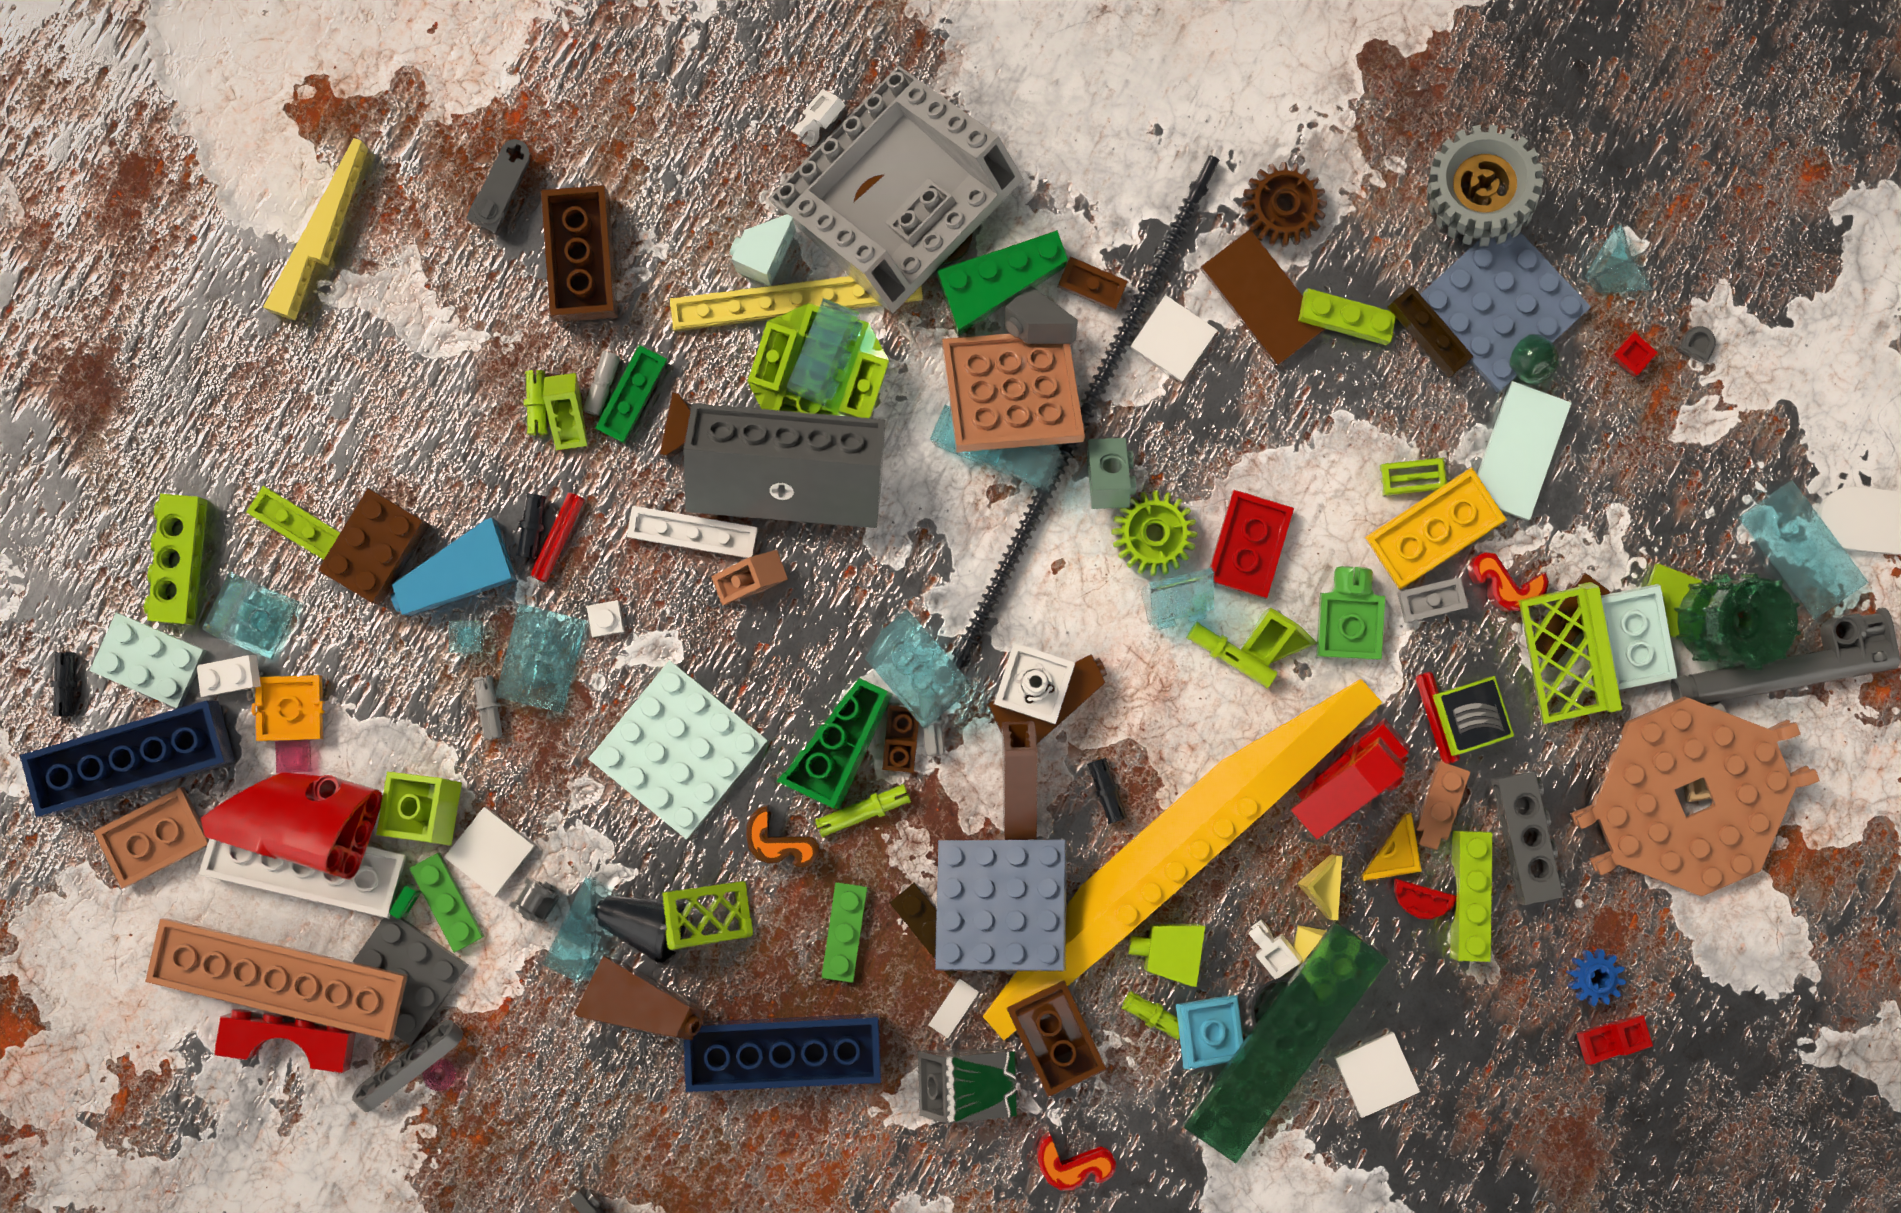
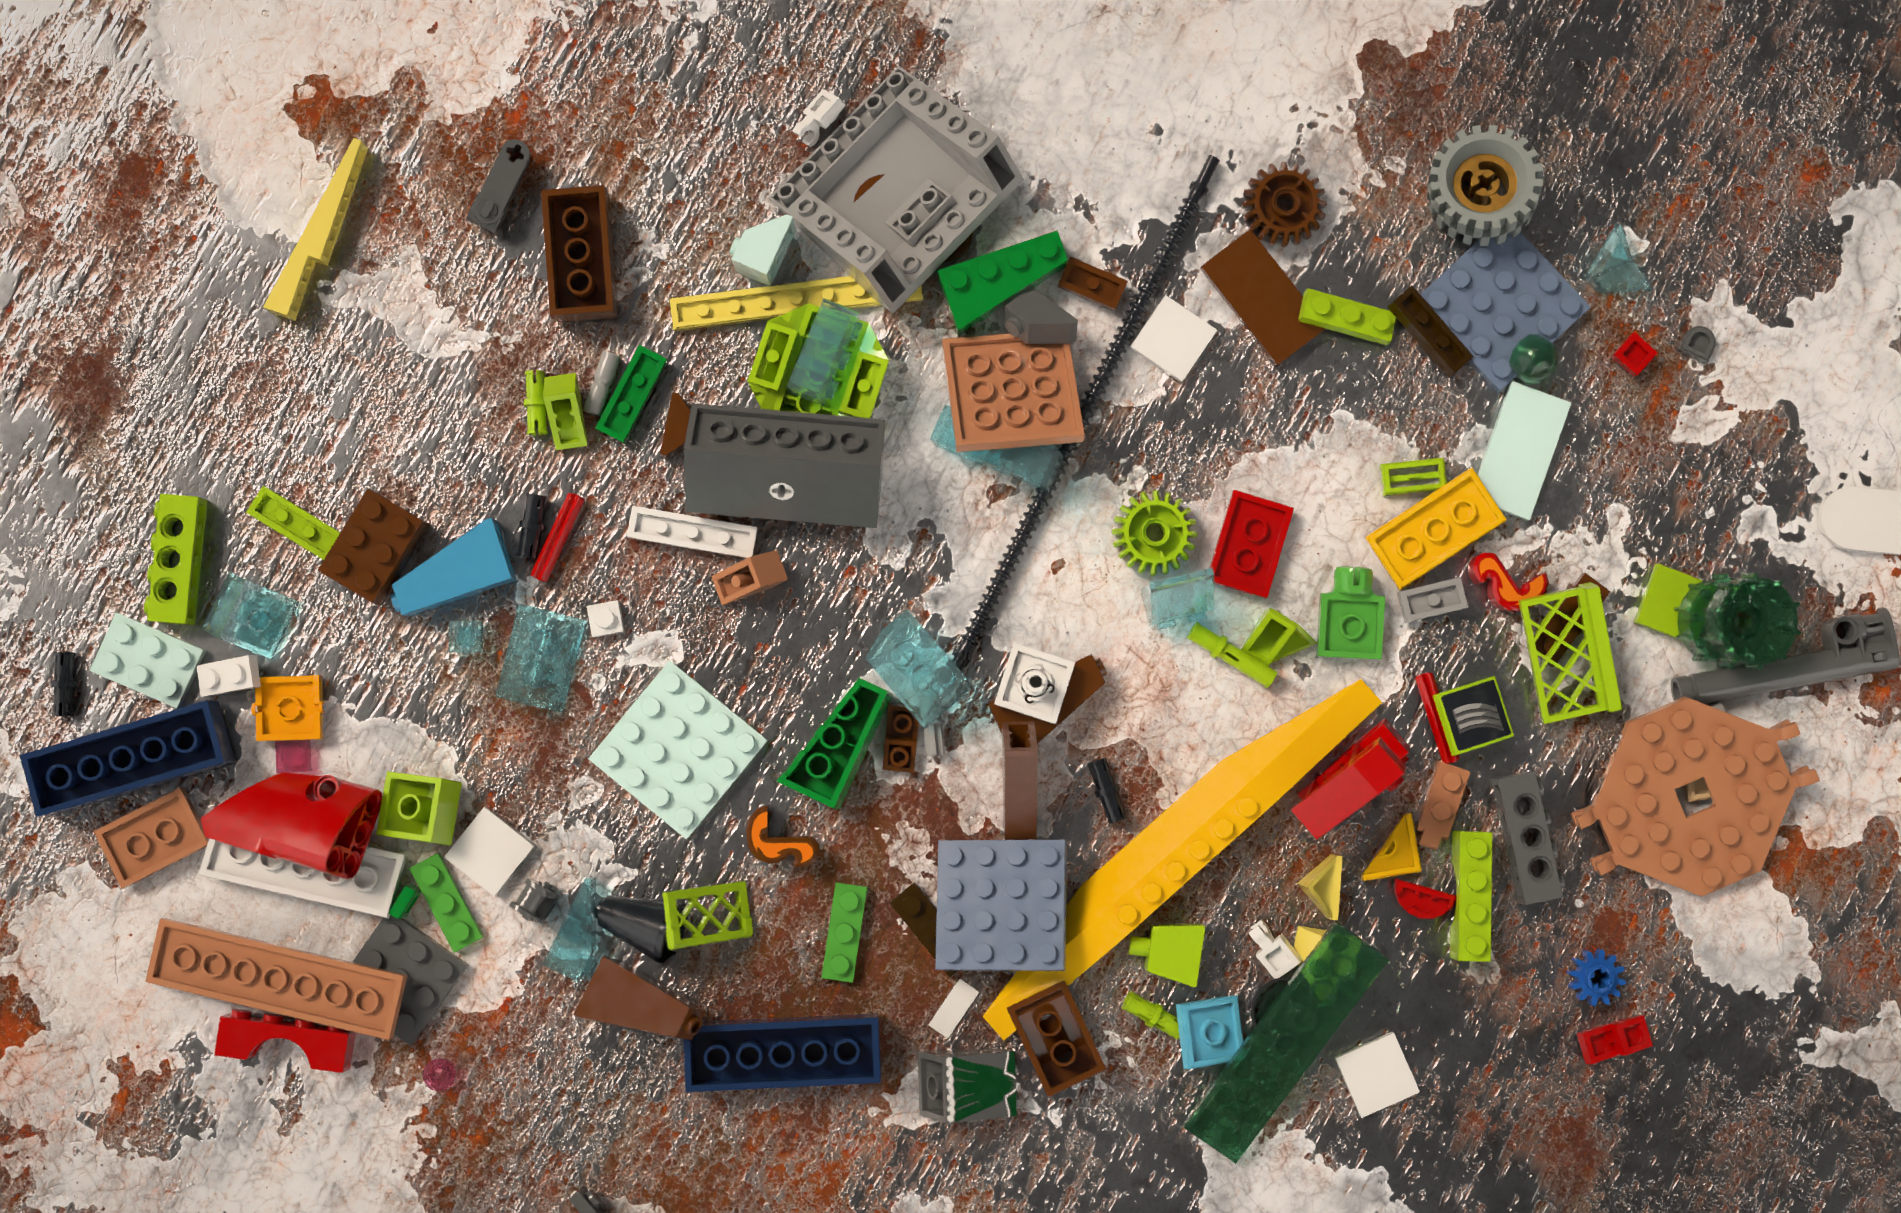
dark grey beam [352,1020,463,1112] -> none
light grey axle [472,675,502,740] -> none
lime pin [815,783,911,838] -> none
red animal [1037,1132,1116,1190] -> none
sand green brick [1087,438,1136,509] -> none
light aqua plate [1601,584,1678,690] -> none
clear light blue tile [1737,480,1869,619] -> none

